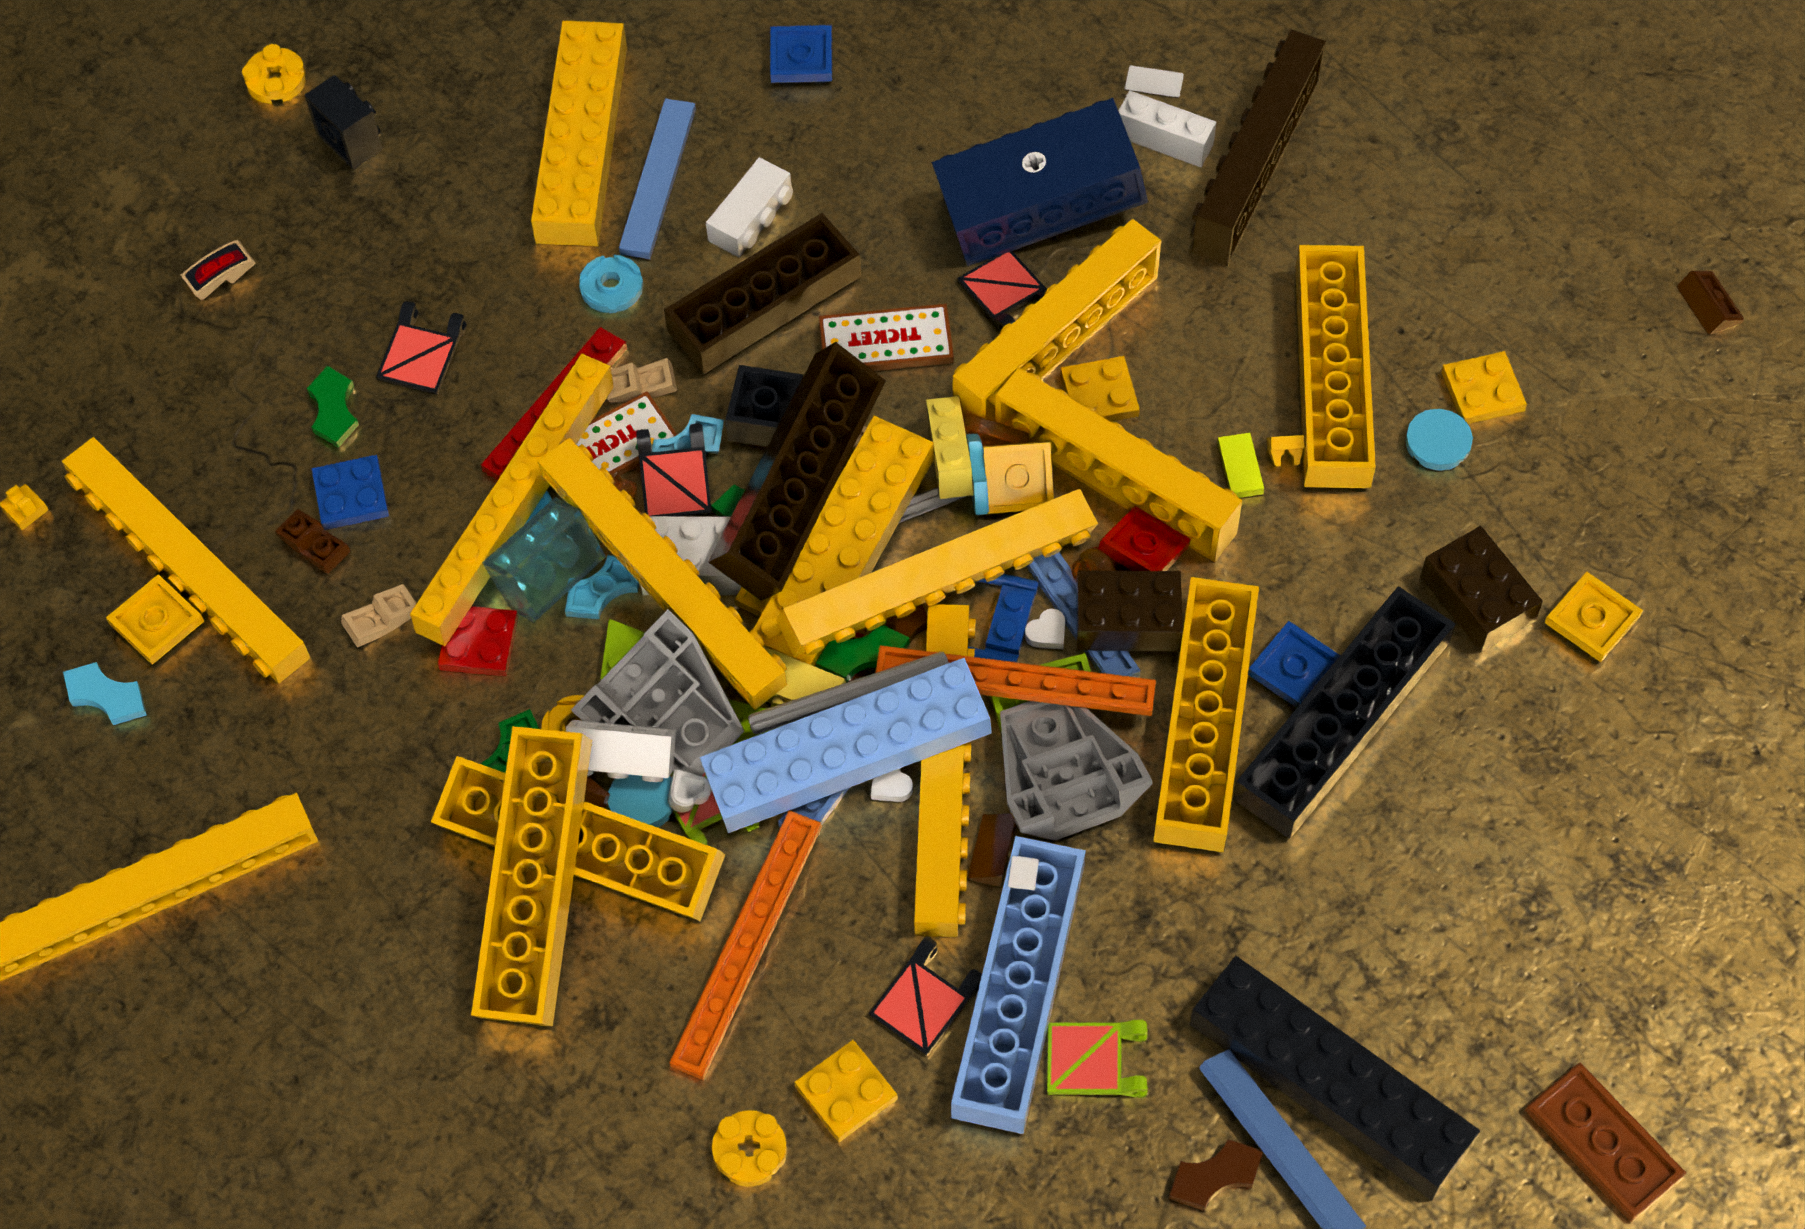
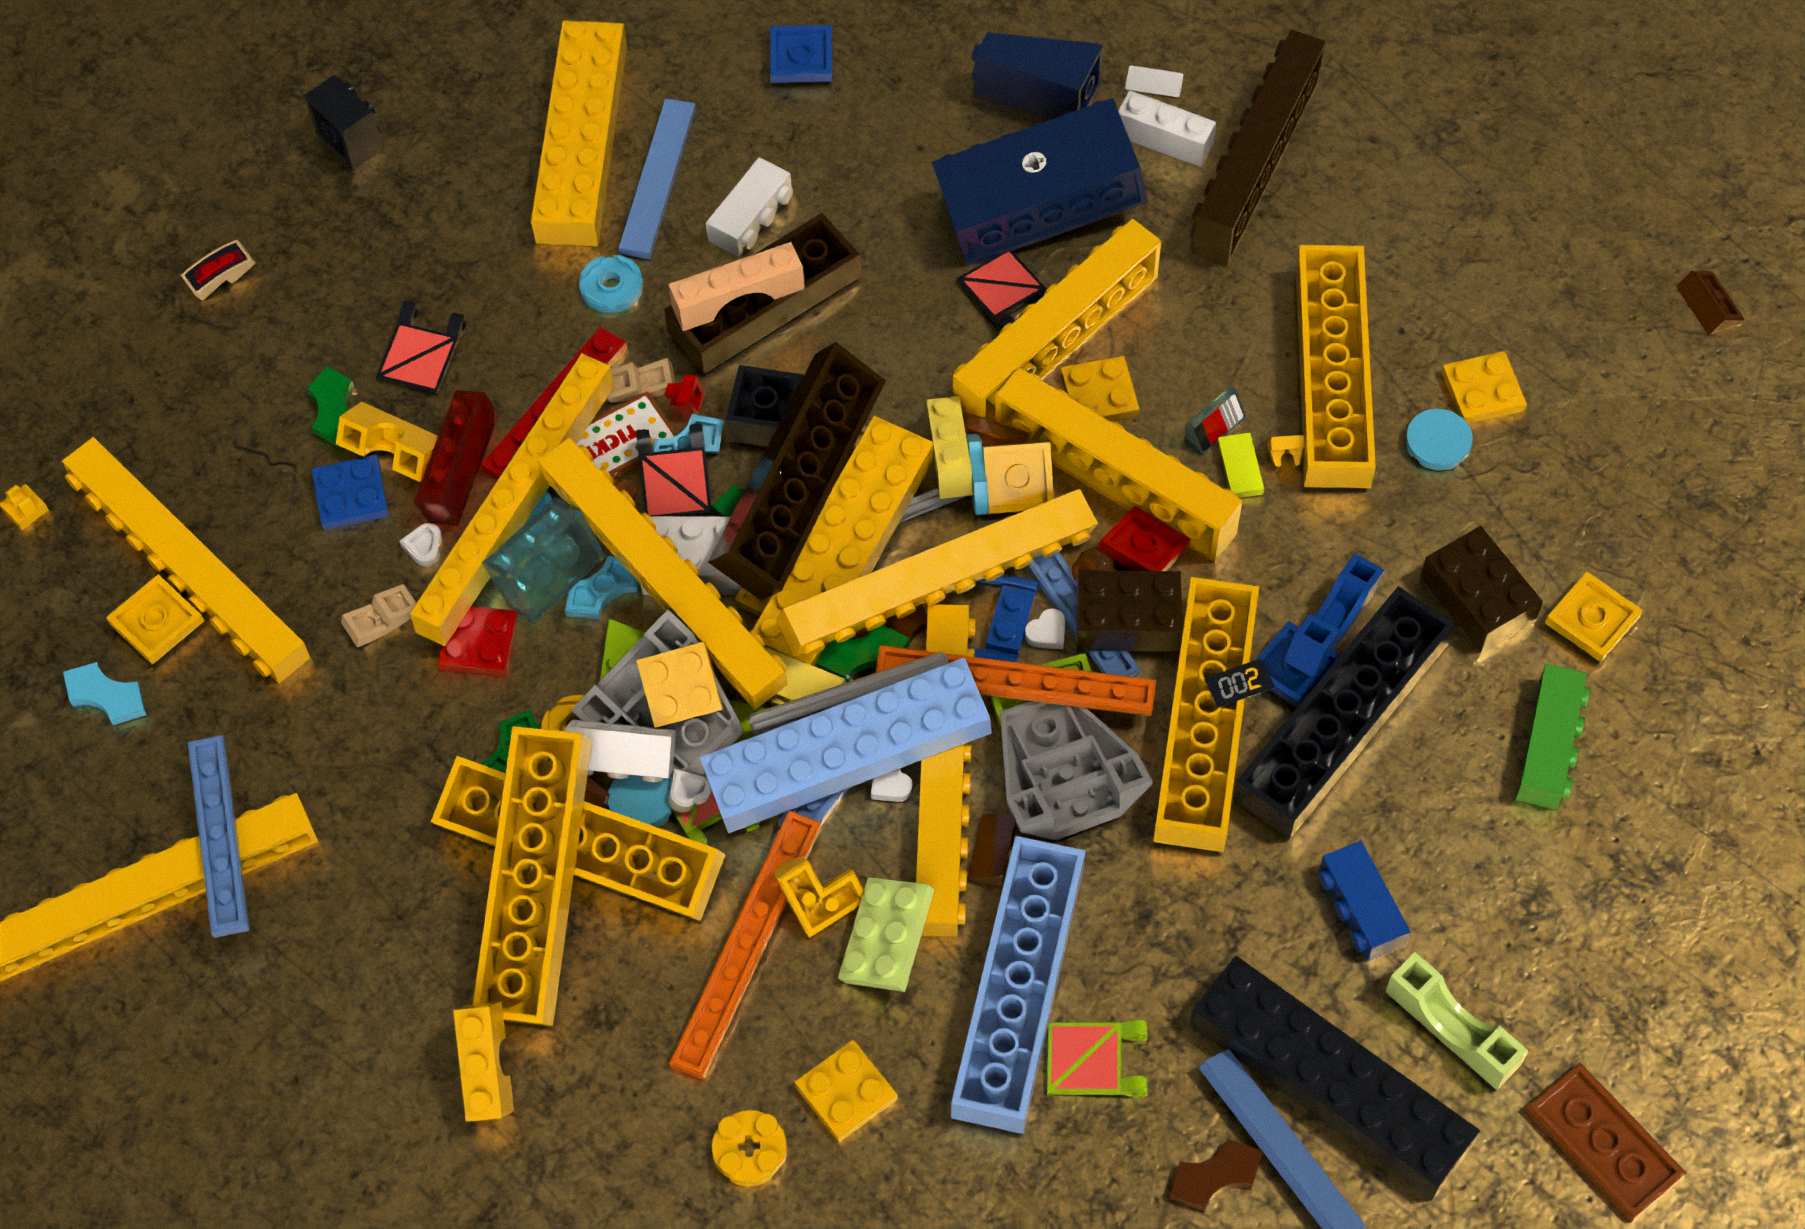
yellow plate [242,44,306,104] -> none
reddish brown slope [274,509,351,574] -> none
tile [819,304,954,371] -> none
flag [869,937,982,1056] -> none
white sticker [1008,856,1039,890] -> none
none -> medium blue tile [188,735,250,938]
none -> yellow arch [336,402,446,482]
none -> white tile [400,523,442,567]
none -> clear red brick [414,390,499,526]
none -> yellow arch [453,1001,514,1122]
none -> yellow plate [636,642,724,728]
none -> red tile [665,374,705,420]
none -> light nougat arch [668,242,805,331]
none -> yellow brick [773,857,864,938]
none -> yellowish green plate [838,877,935,992]
none -> dark blue slope [971,32,1103,120]
none -> slope [1184,386,1246,456]
none -> black sticker [1204,659,1275,707]
none -> blue arch [1284,554,1385,678]
none -> blue brick [1318,840,1411,961]
none -> yellowish green arch [1385,952,1528,1090]
none -> bright green brick [1515,663,1591,810]

